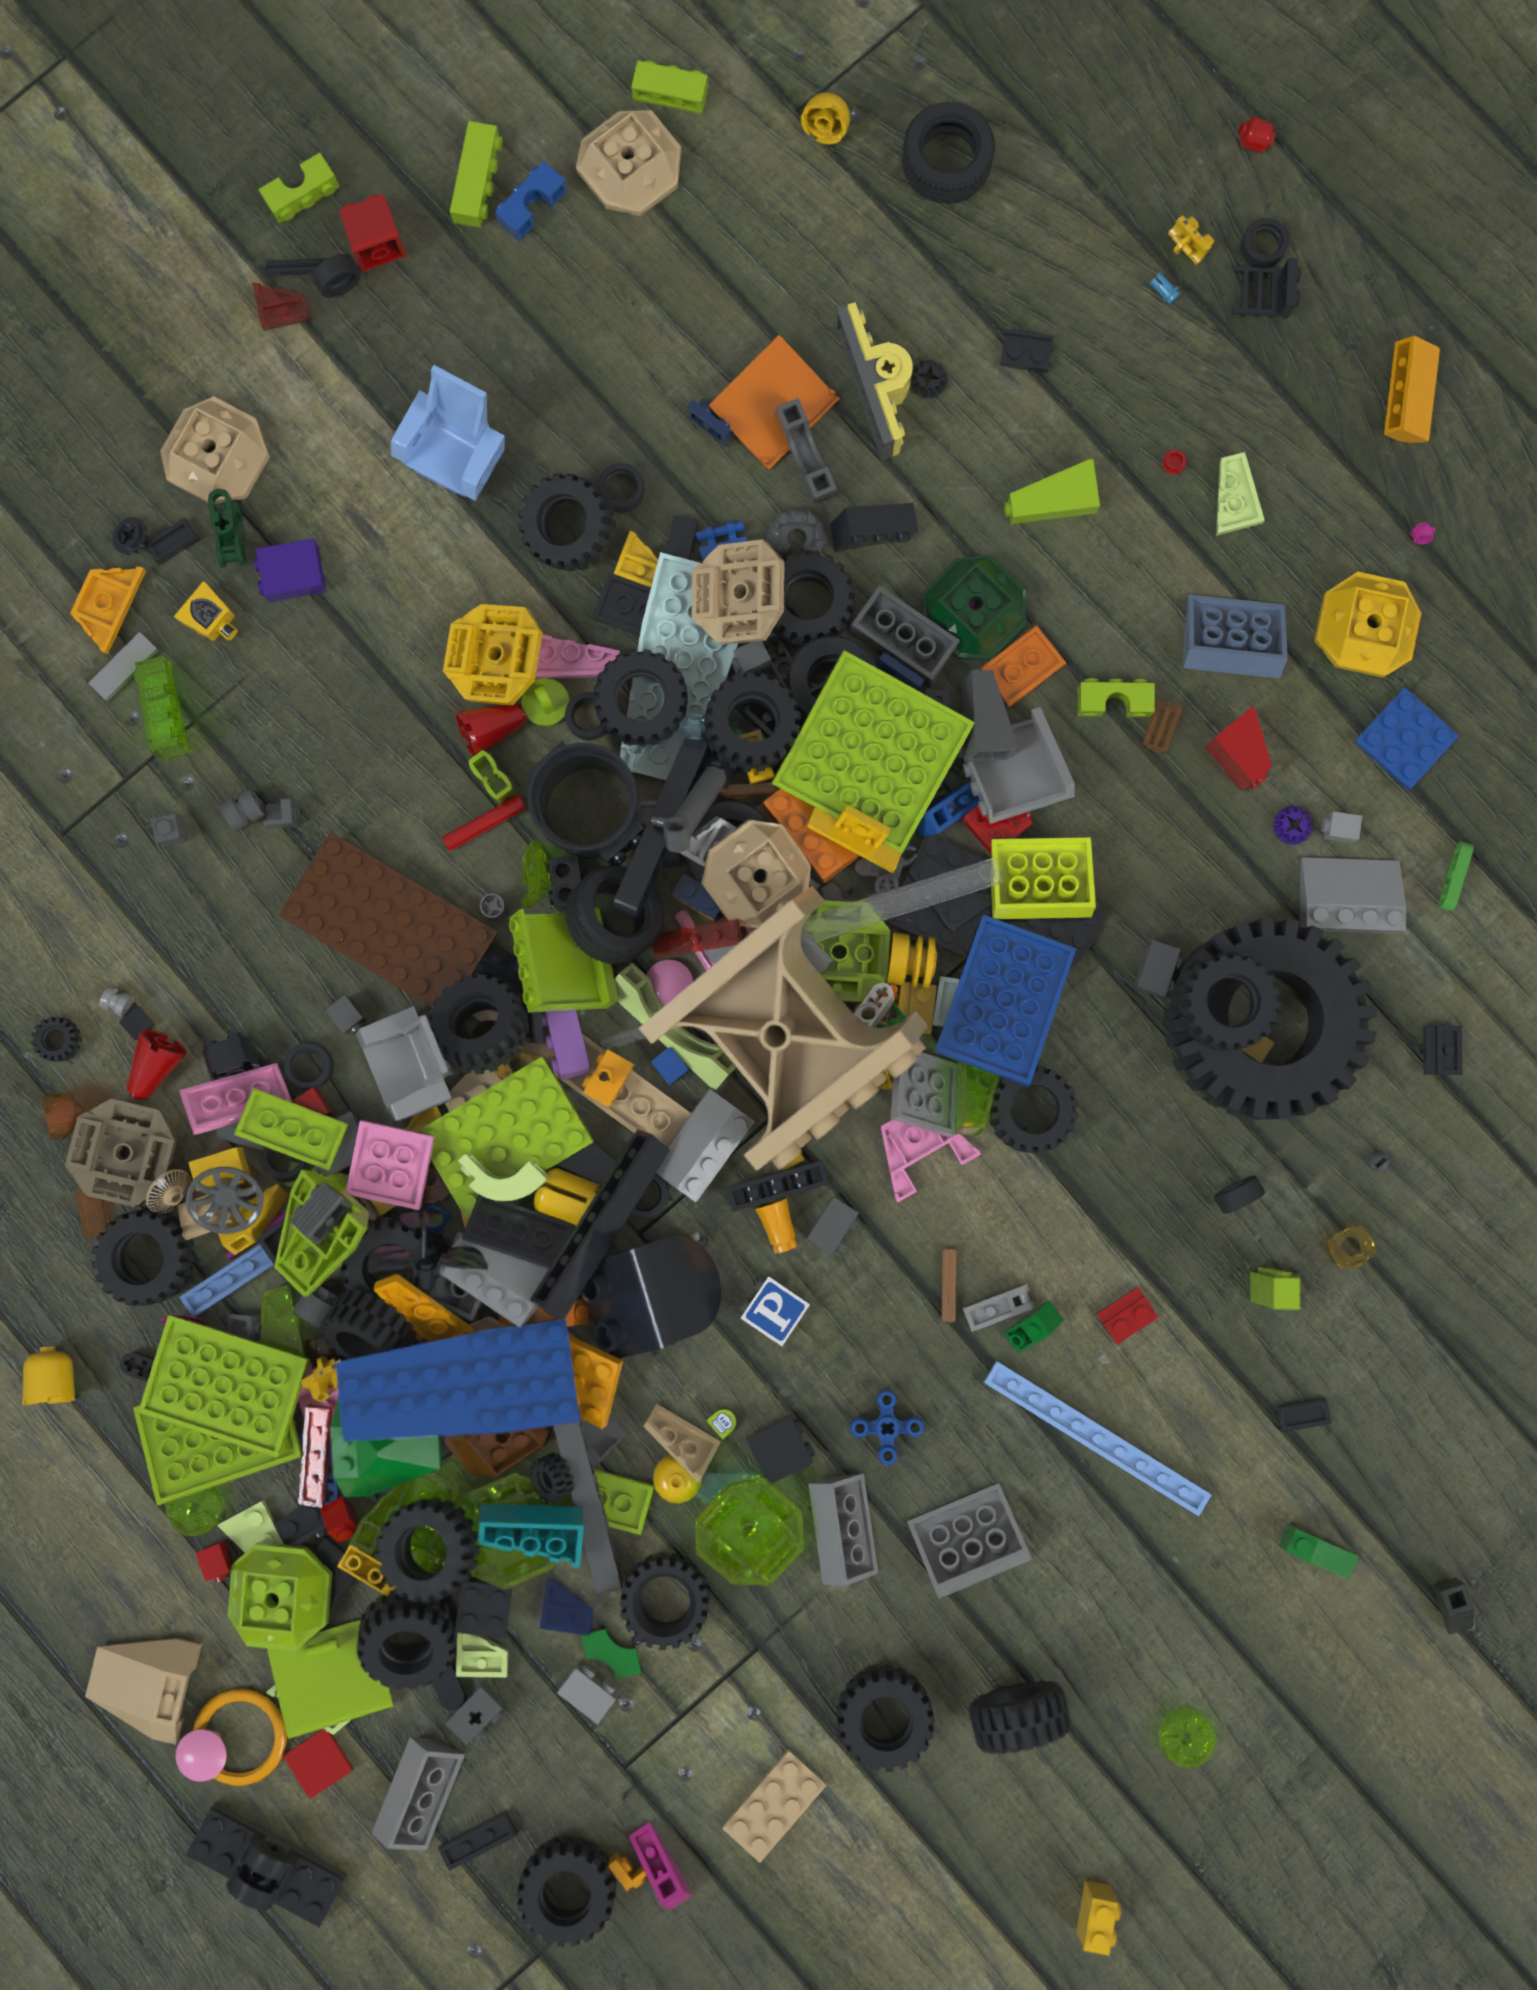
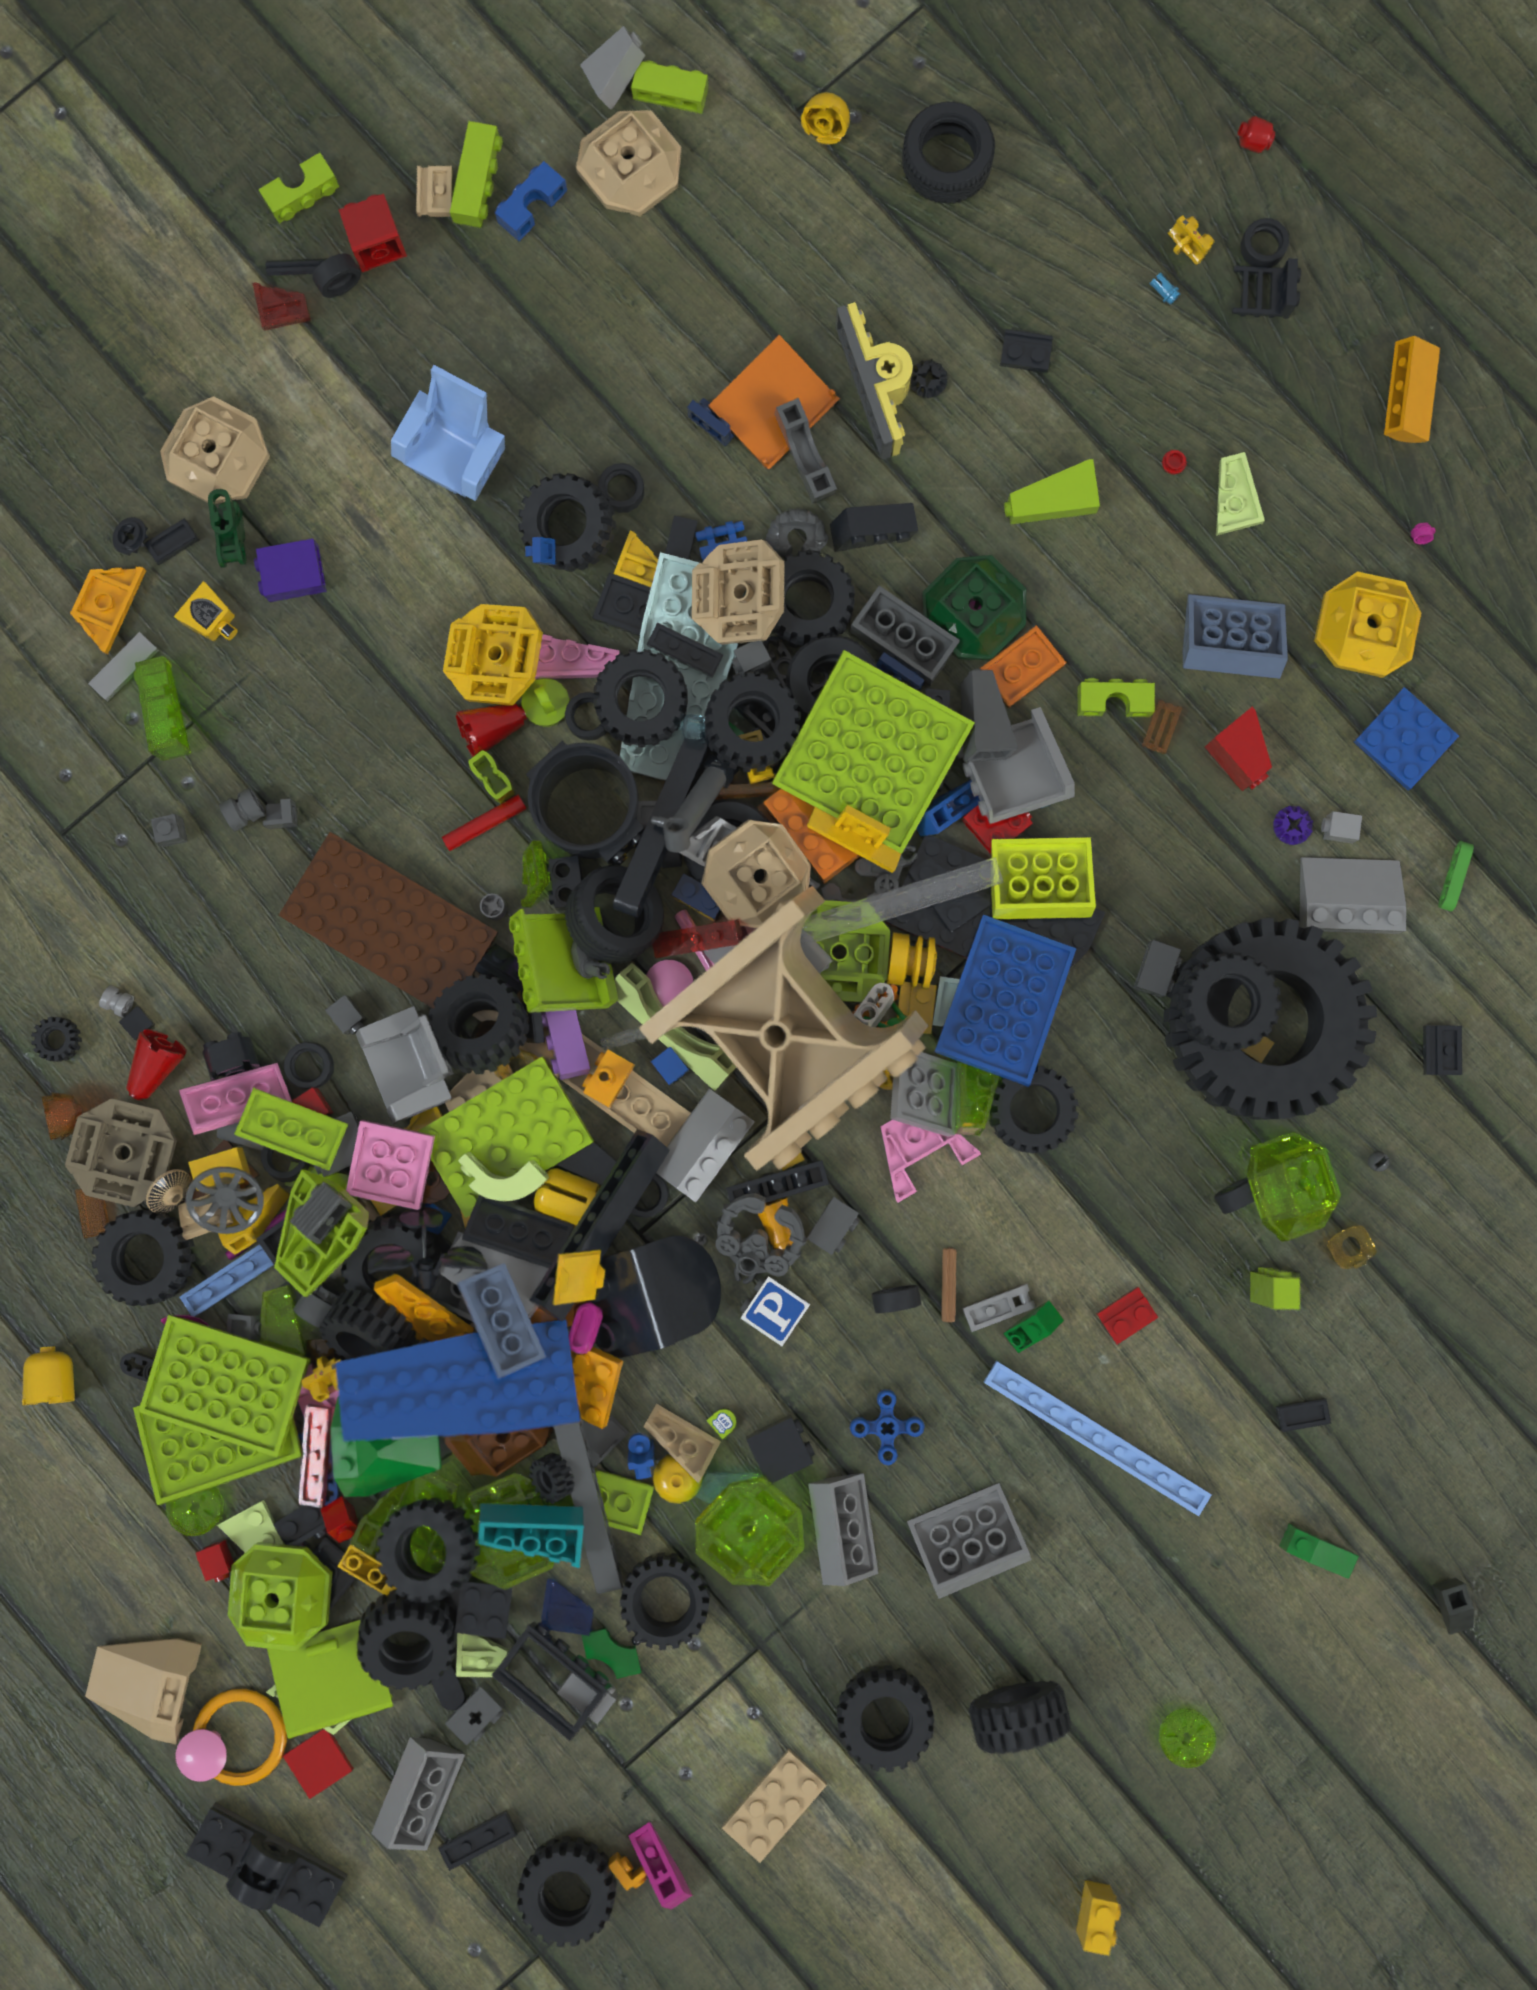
none -> tan plate [416,166,453,217]
none -> sand blue slope [457,1263,546,1379]
none -> black window [491,1621,613,1741]
none -> blue tile [525,537,555,565]
none -> yellow piece [553,1250,605,1305]
none -> dark pink tile [568,1303,602,1354]
none -> dark grey arm [571,941,610,979]
none -> light grey slope [580,26,645,110]
none -> blue hips [628,1433,654,1479]
none -> black tile [647,622,723,678]
none -> dark grey piece [715,1193,807,1284]
none -> black tyre [872,1285,922,1314]
none -> clear neon green piece [1247,1132,1341,1242]

